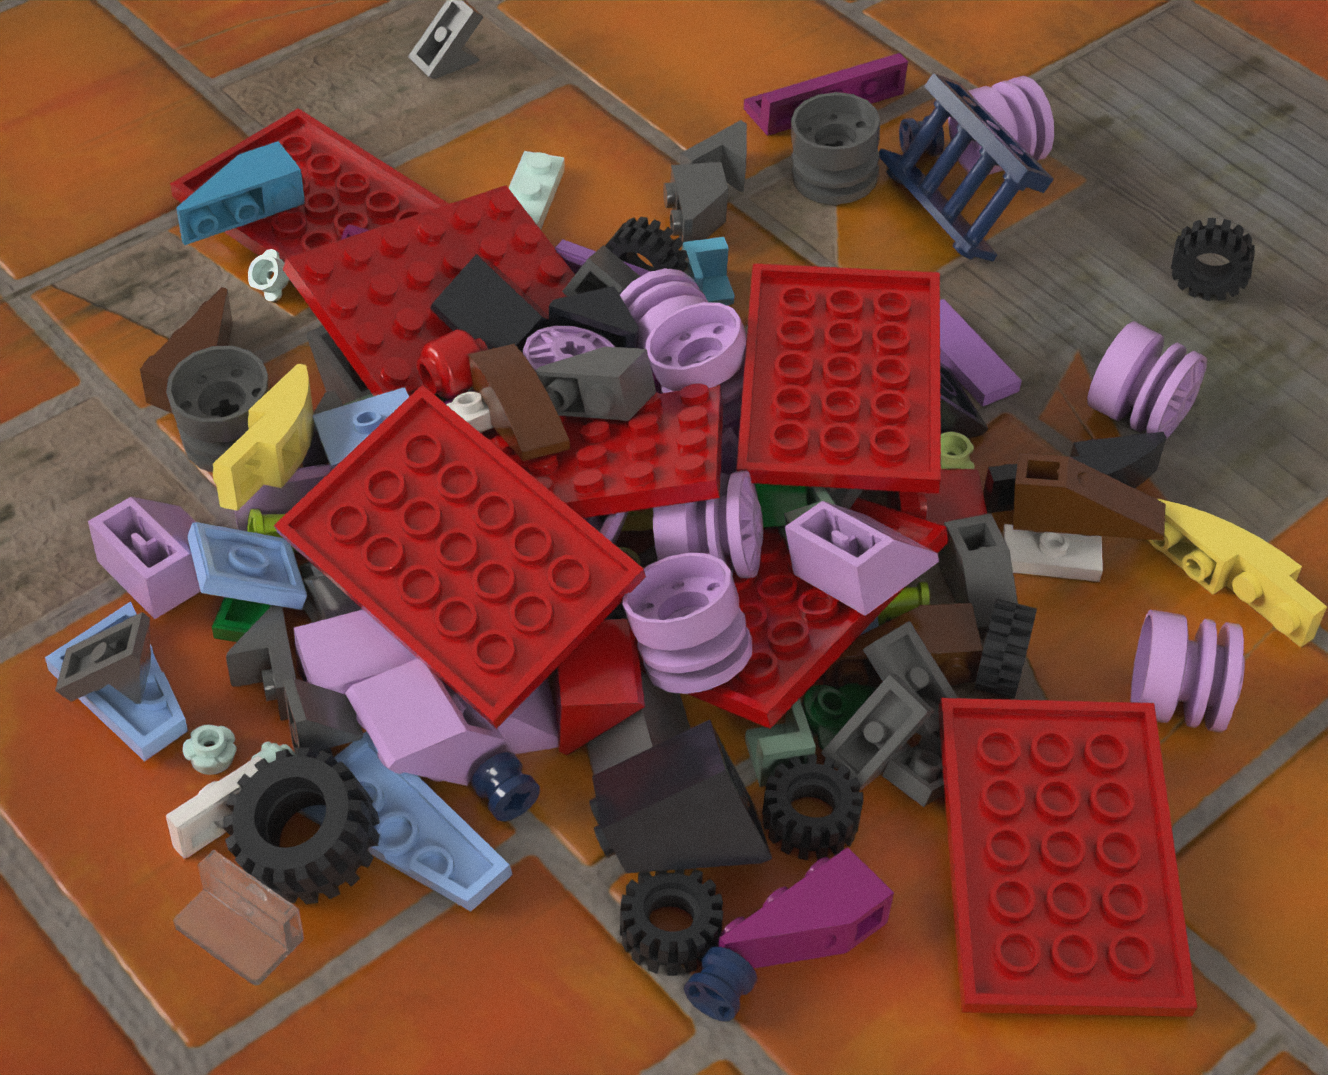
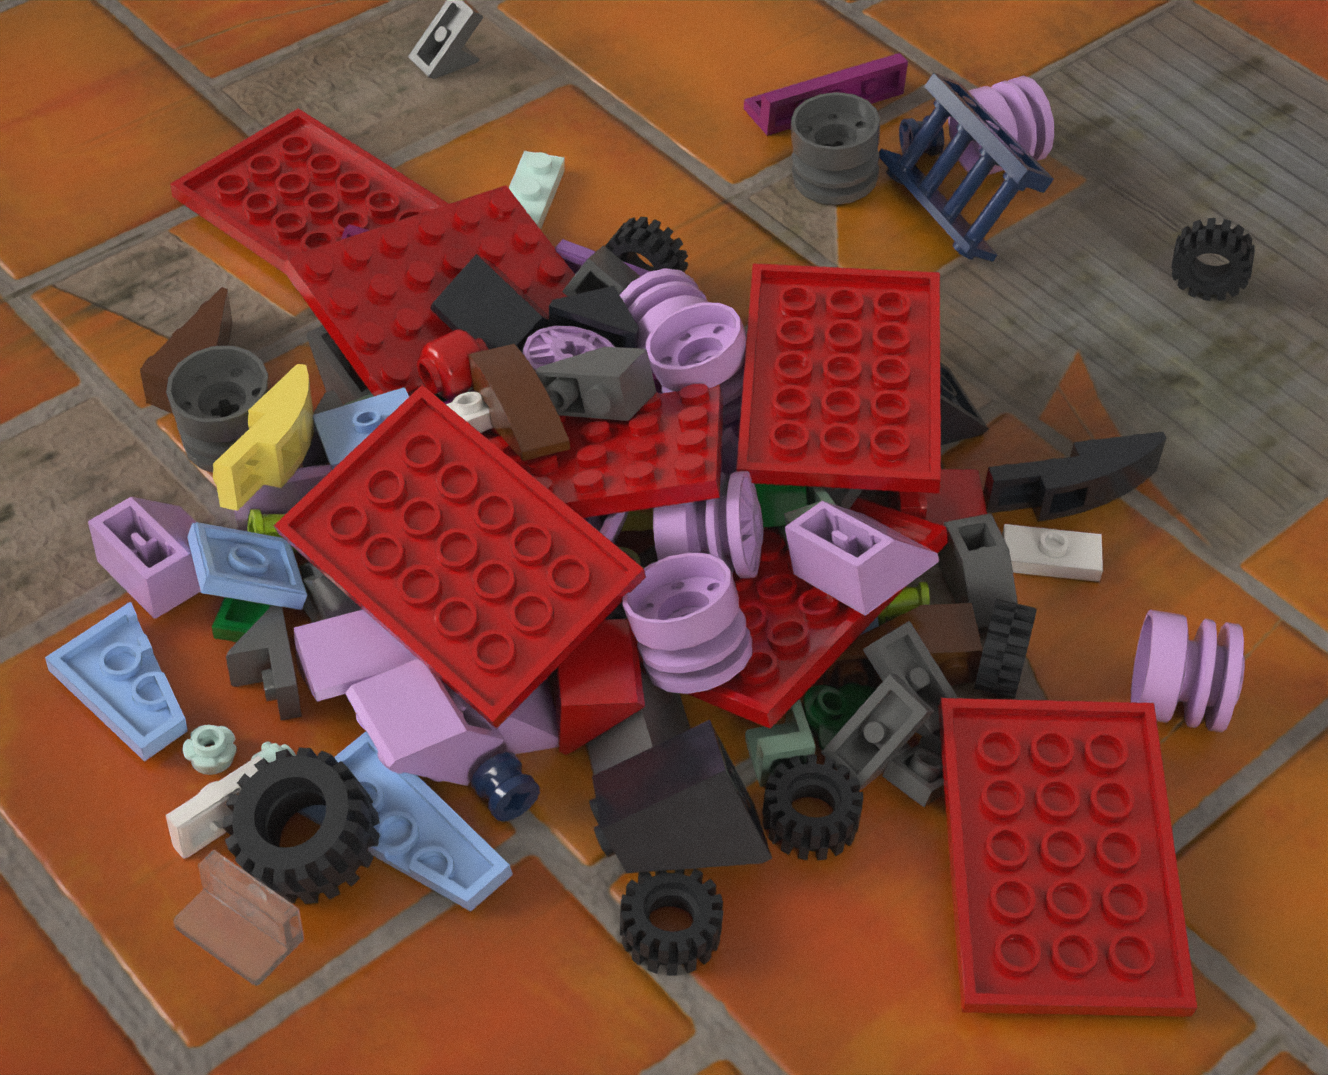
dark grey slope [55,612,151,704] -> none
dark azure slope [176,141,305,245] -> none
light aqua plate [248,249,290,302] -> none
dark grey slope [282,678,363,756] -> none
dark grey slope [663,162,728,248] -> none
dark grey slope [680,120,747,192] -> none
medium azure panel [681,237,735,305] -> none
dark blue wheel [684,947,757,1021] -> none
magenta slope [718,847,894,968] -> none
medium lavender tile [940,299,1022,407] -> none
yellowish green plate [941,432,975,469] -> none
reddish brown slope [1013,453,1166,541] -> none
lavender wheel [1087,321,1207,438] -> none
light yellow slope [1148,499,1327,647] -> none

